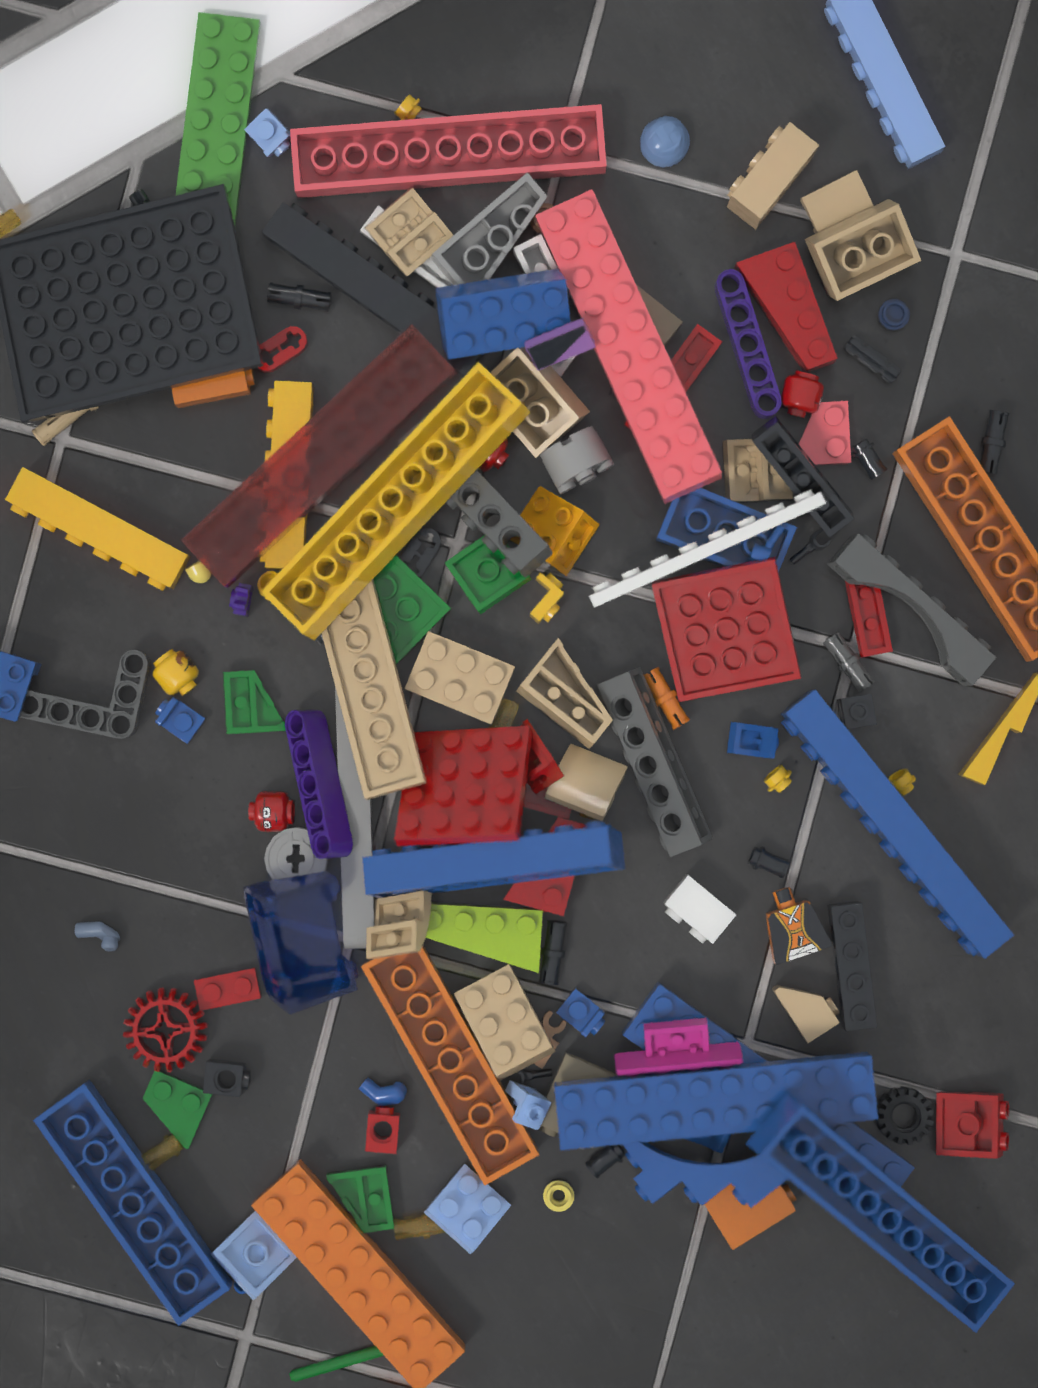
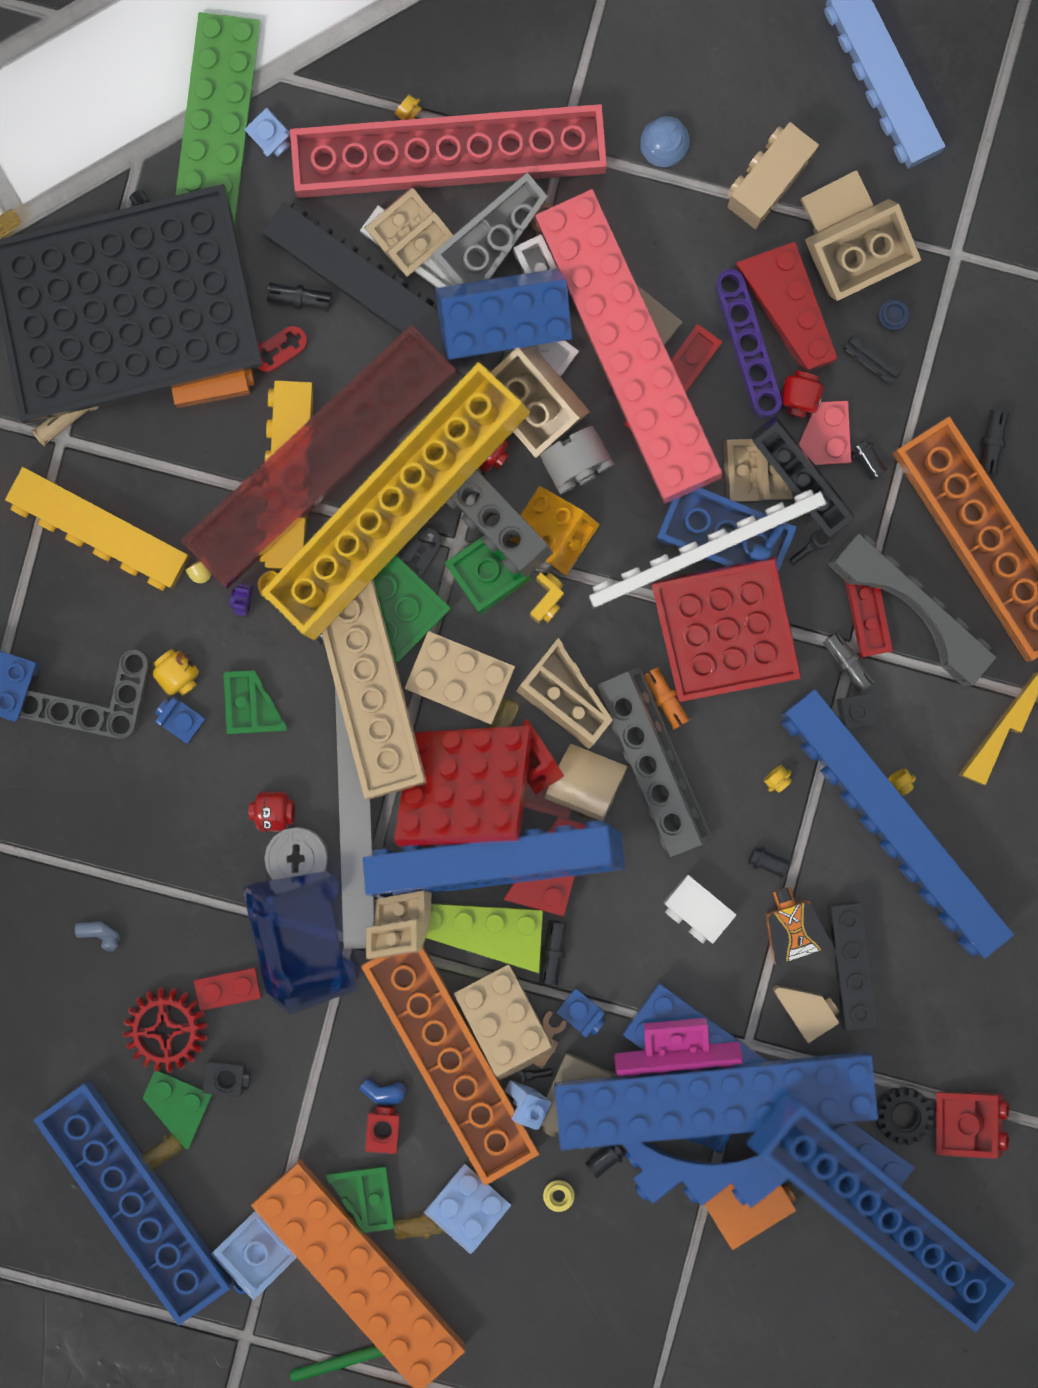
dark purple beam [285,710,353,859] -> none
tile [524,318,596,371] -> none
blue bracket [727,722,779,759] -> none

